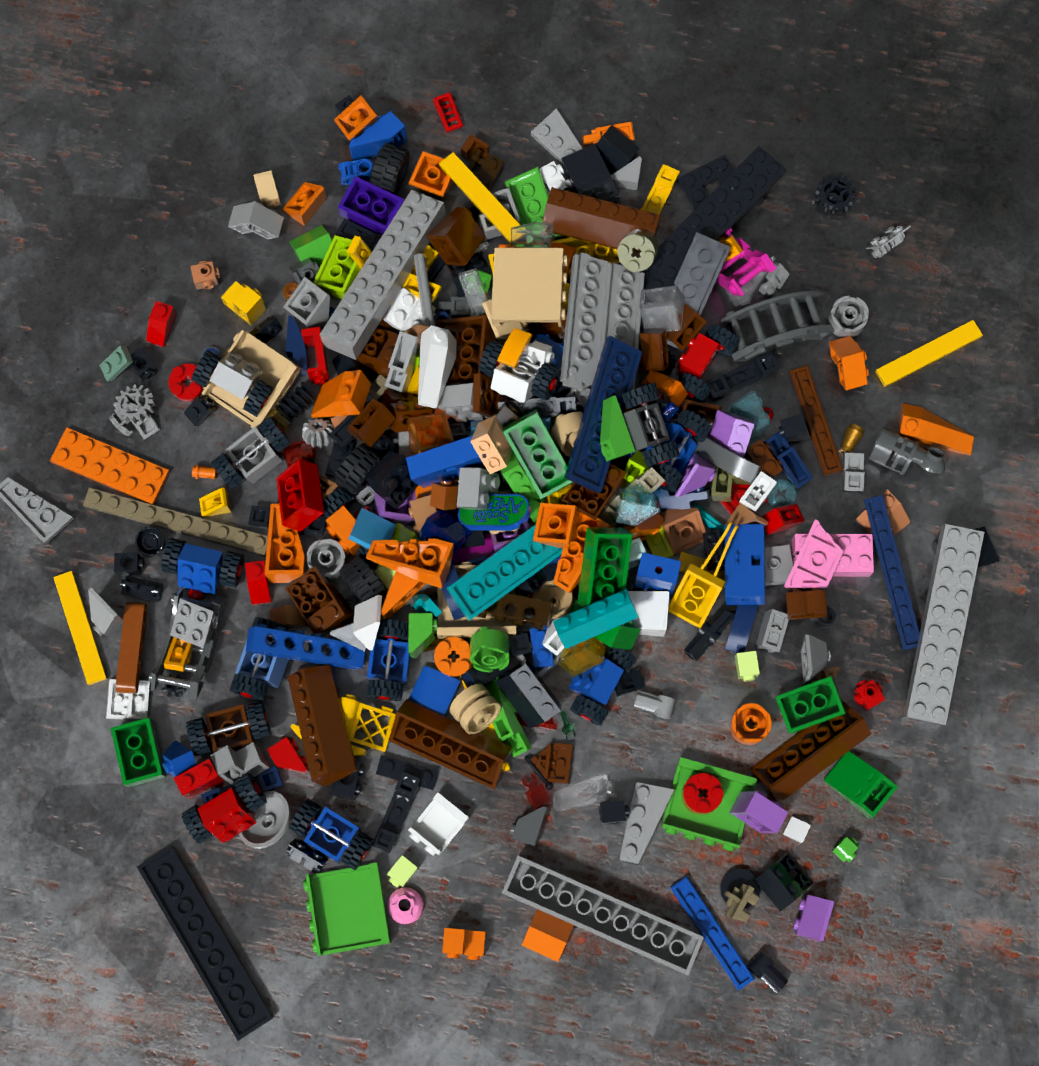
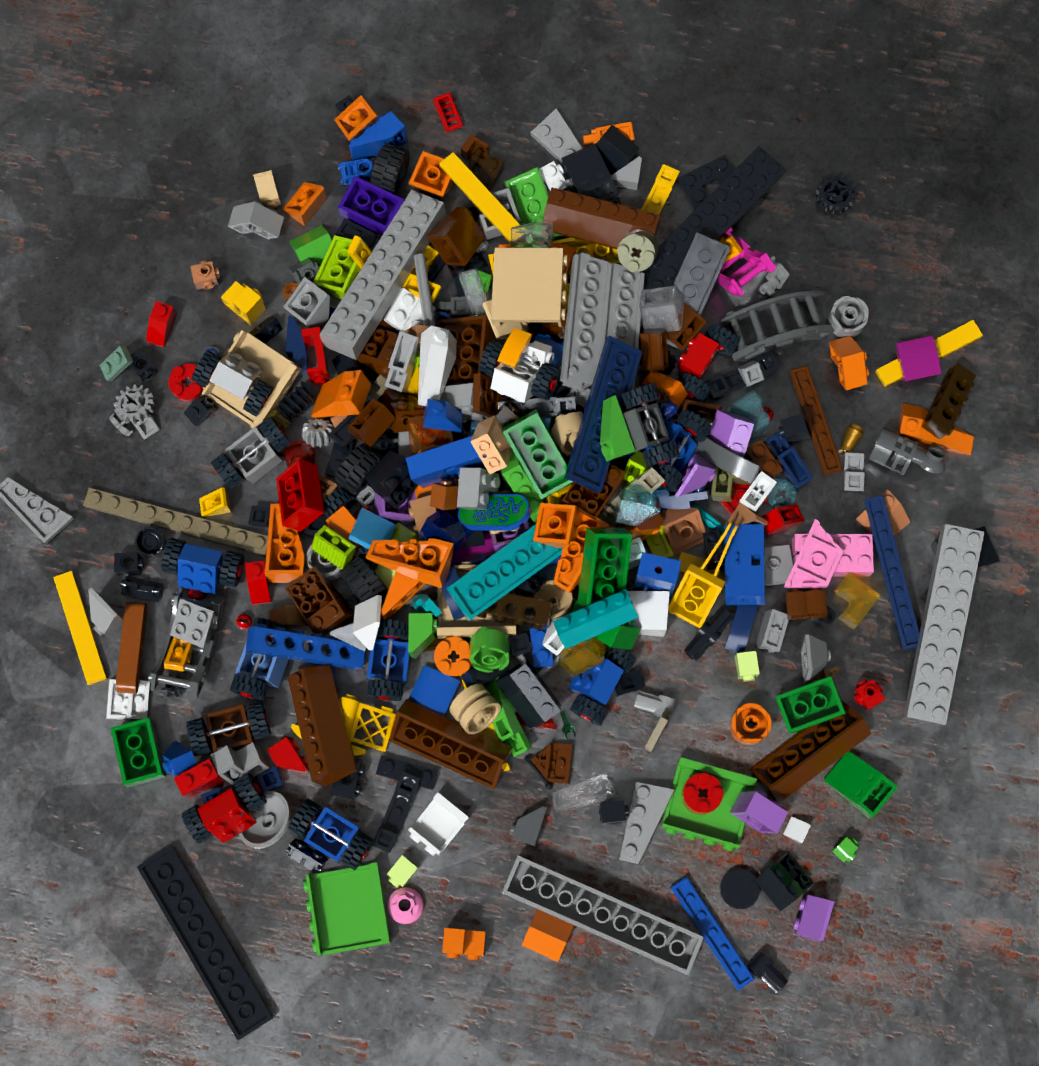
orange plate [50,427,170,505] -> none
orange pin [192,464,216,479] -> none
clear red plate [522,774,552,811] -> none
dark tan hips [724,883,760,922] -> none
light grey hinge [866,225,911,258] -> none
none -> red hinge [236,614,252,630]
none -> lime brick [311,525,357,570]
none -> blue slope [423,399,463,432]
none -> tile [645,710,672,752]
none -> light grey slope [738,361,764,387]
none -> clear yellow brick [834,572,881,630]
none -> magenta slope [895,335,941,381]
none -> dark brown brick [921,363,976,439]

